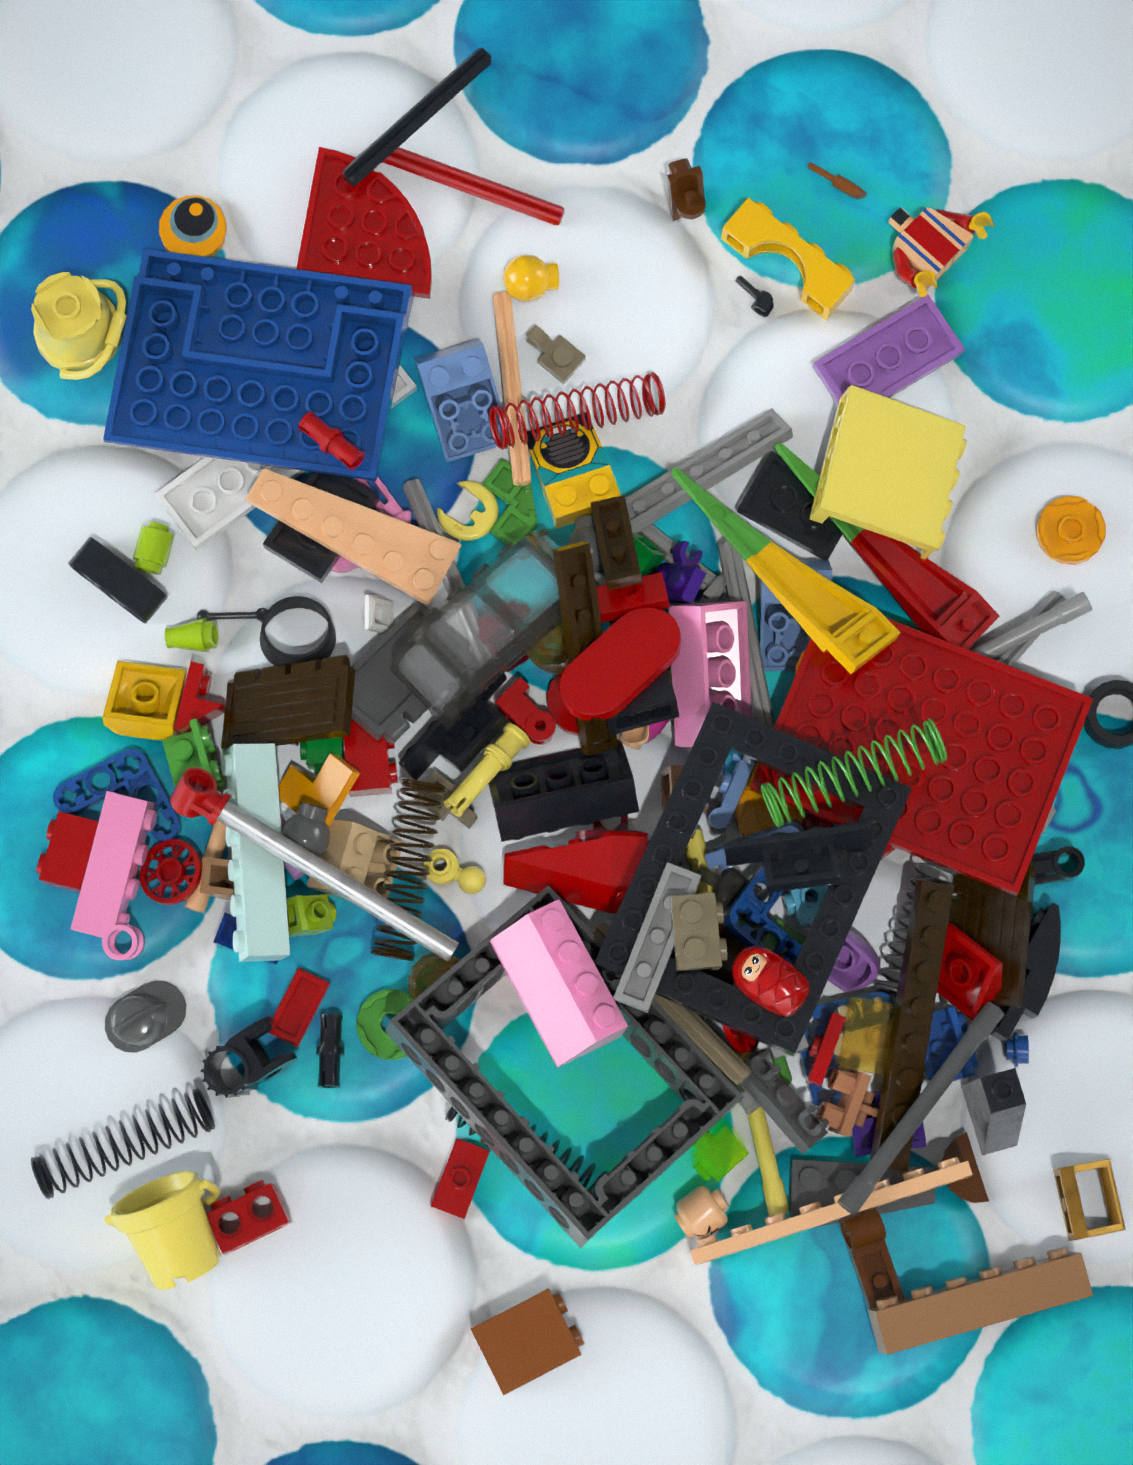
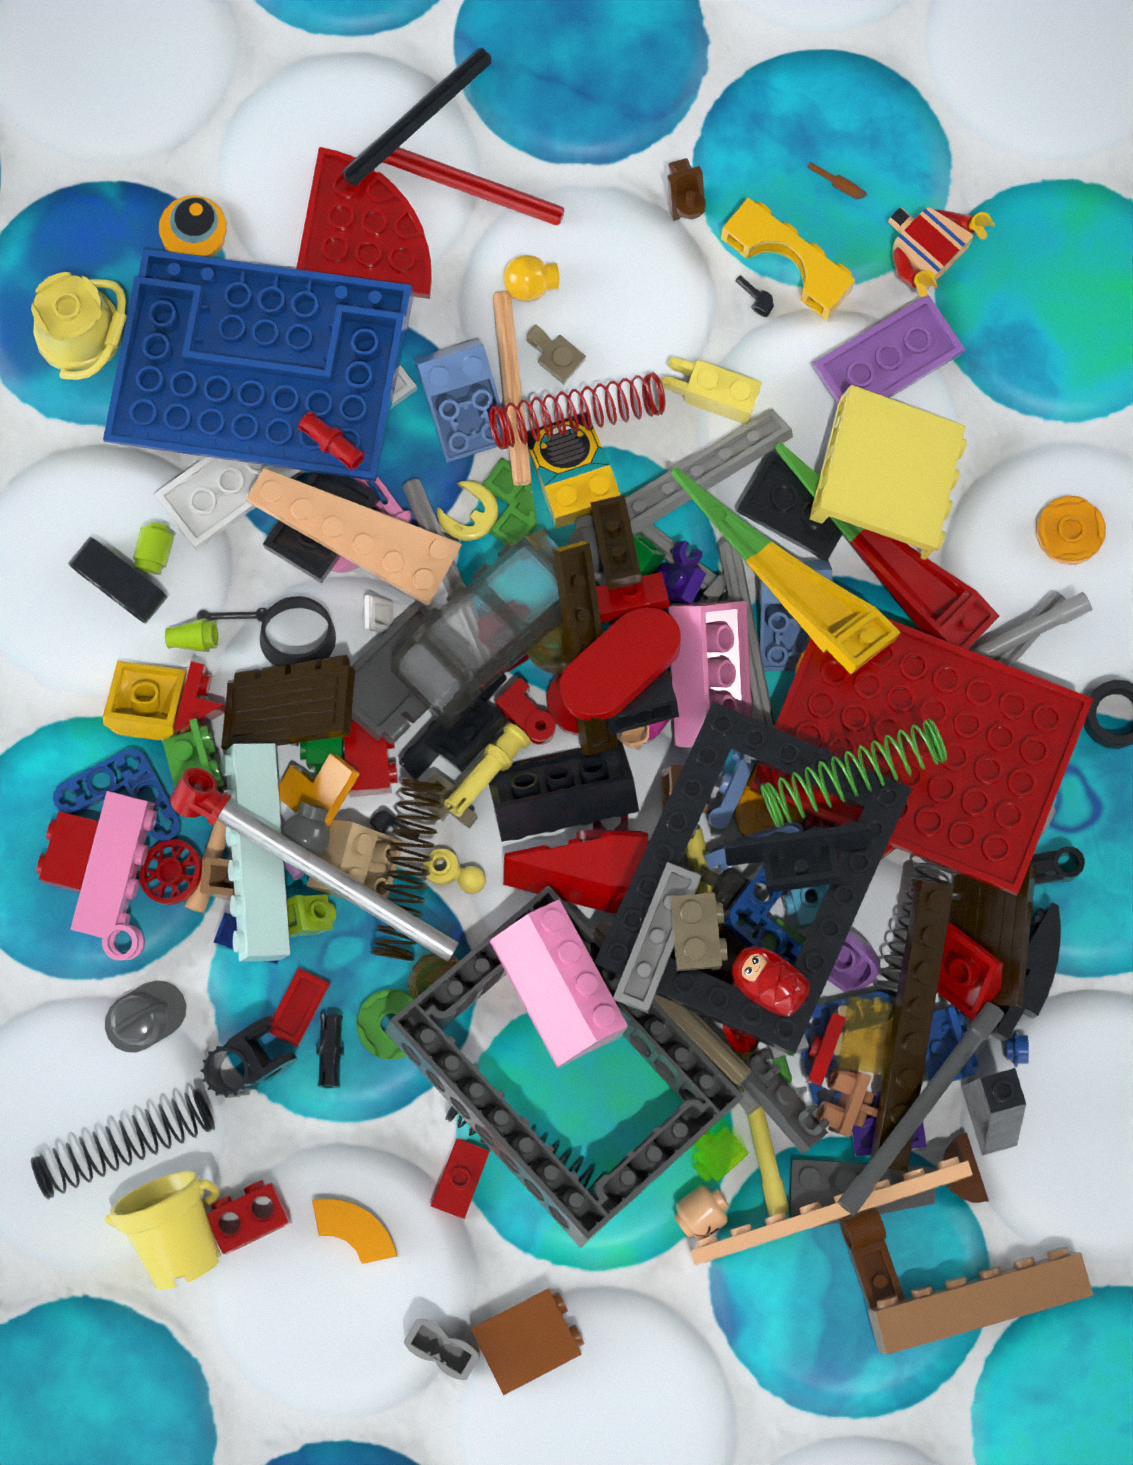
pearl gold tile [1053,1159,1126,1241] -> none
none -> light orange tile [312,1199,397,1264]
none -> black hand [370,810,420,842]
none -> light grey brick [403,1319,480,1380]
none -> light yellow hinge [661,357,762,425]

